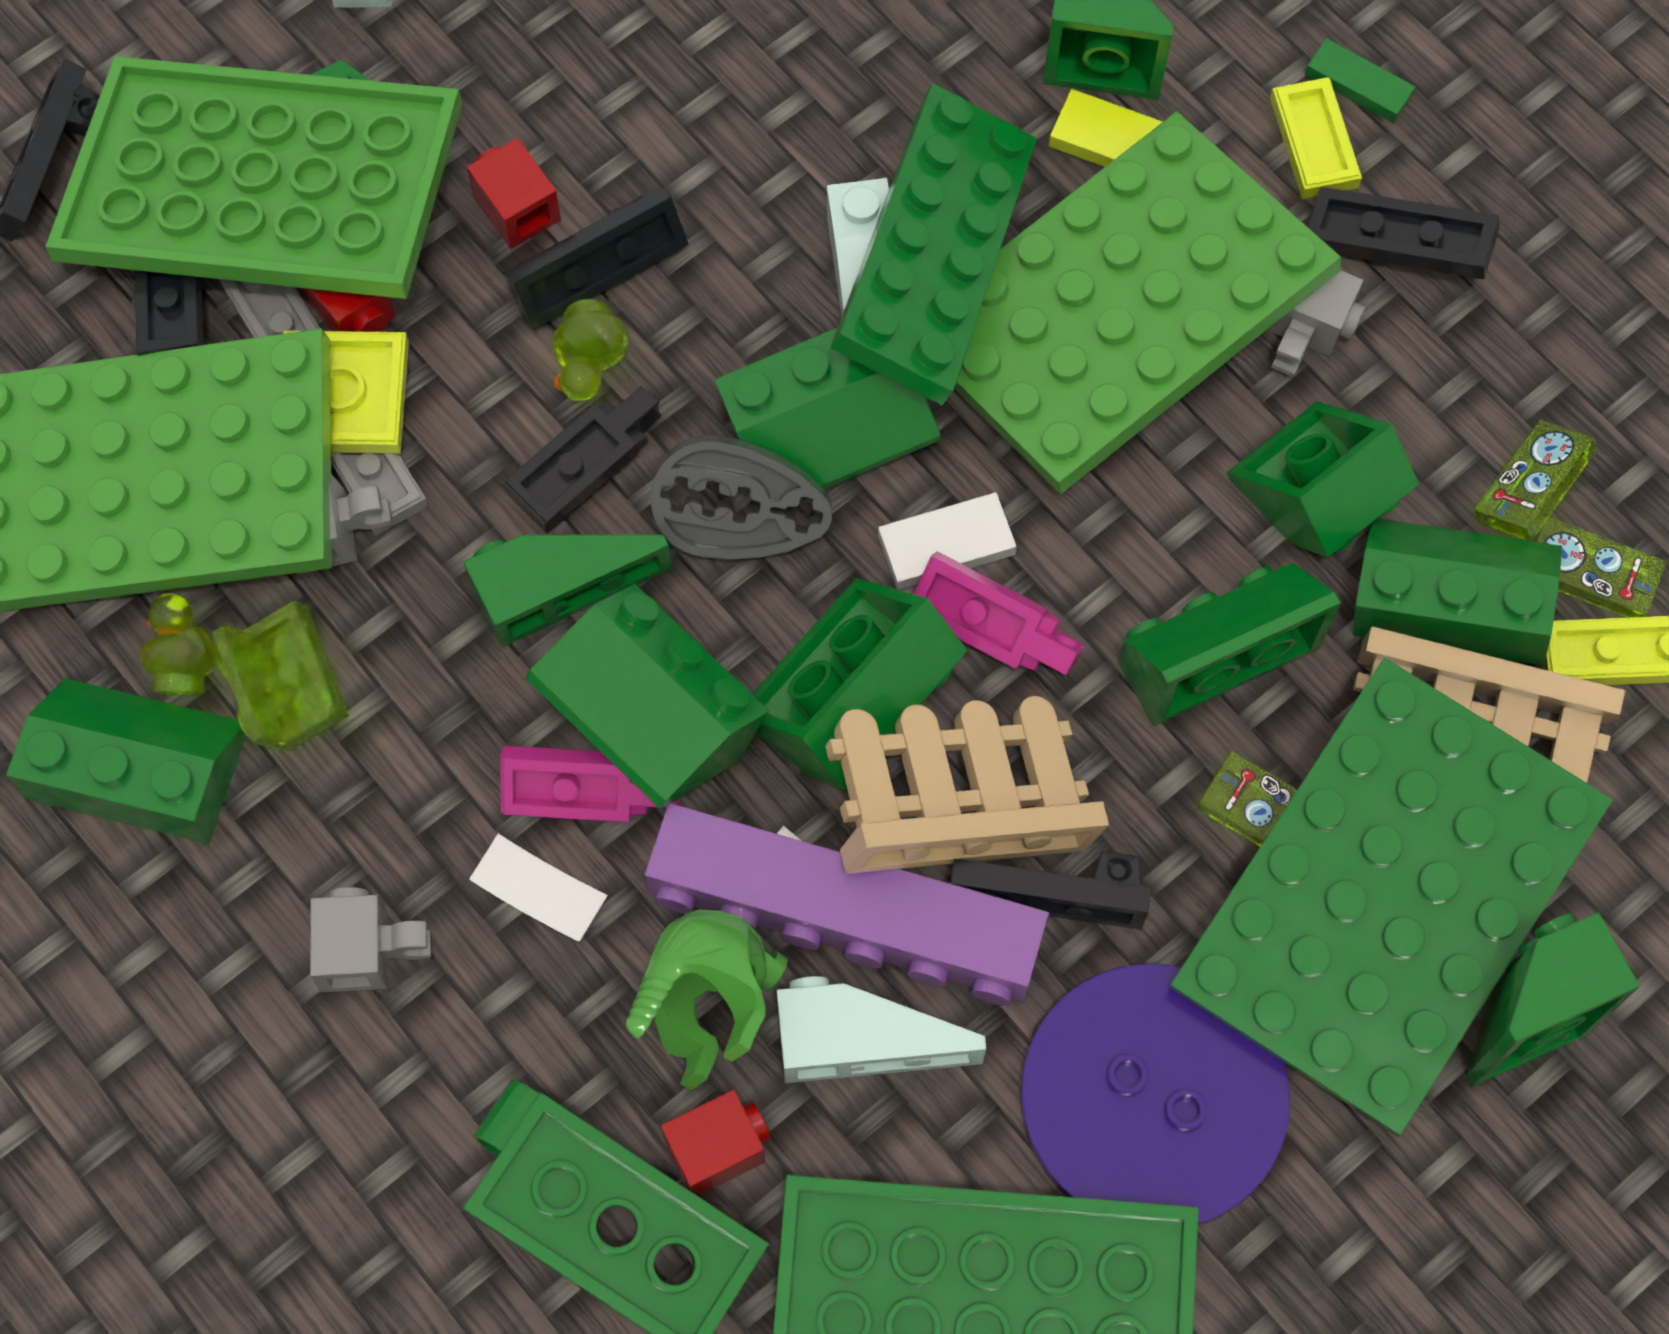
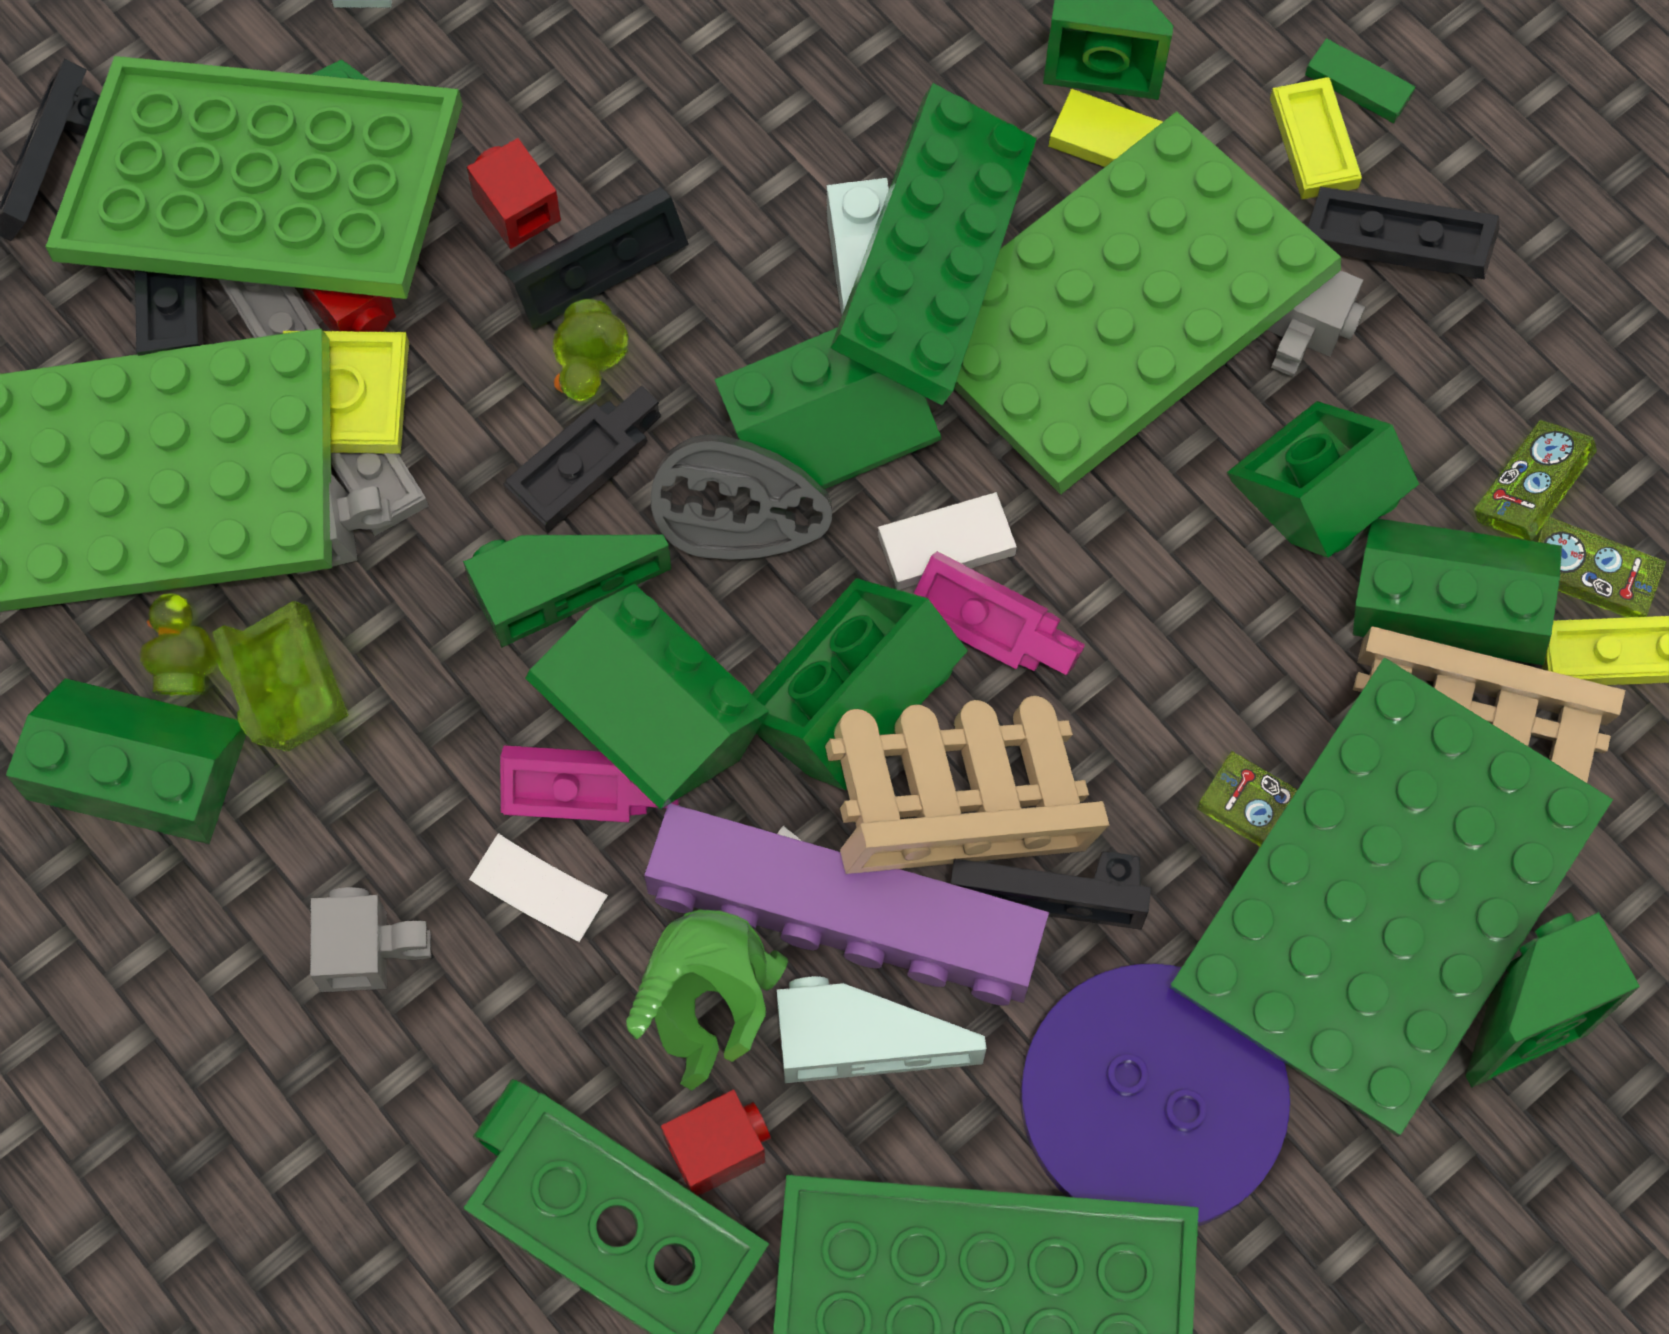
green slope [1118,563,1341,727] -> none

